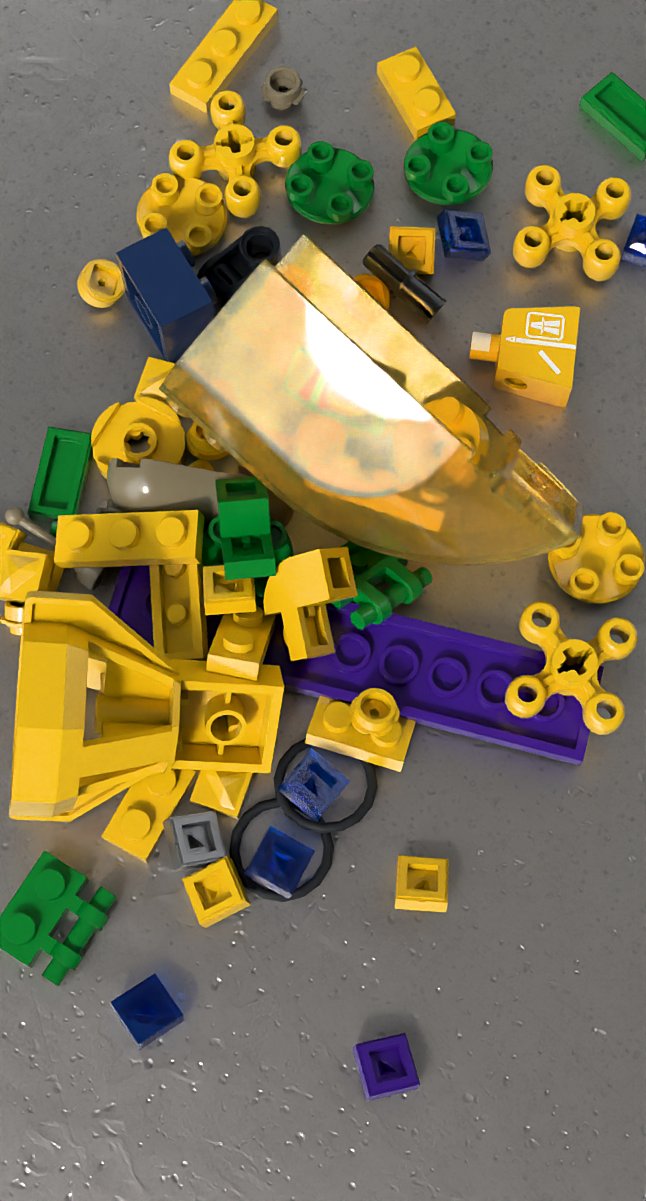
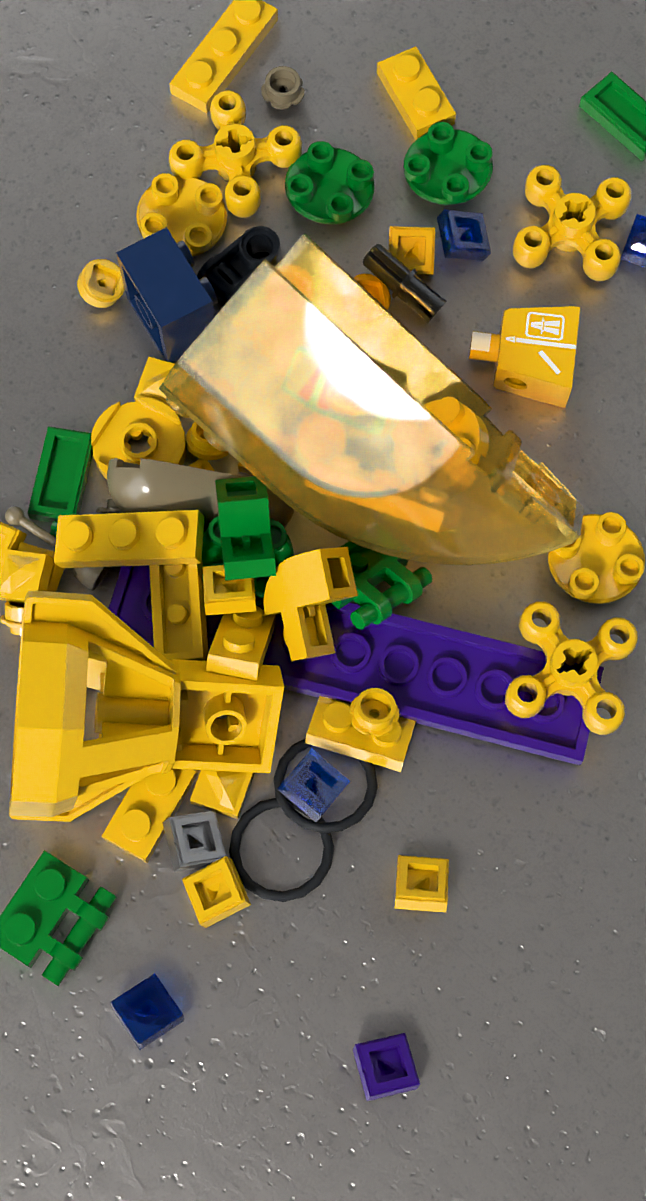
clear blue tile [244,826,315,899] -> none

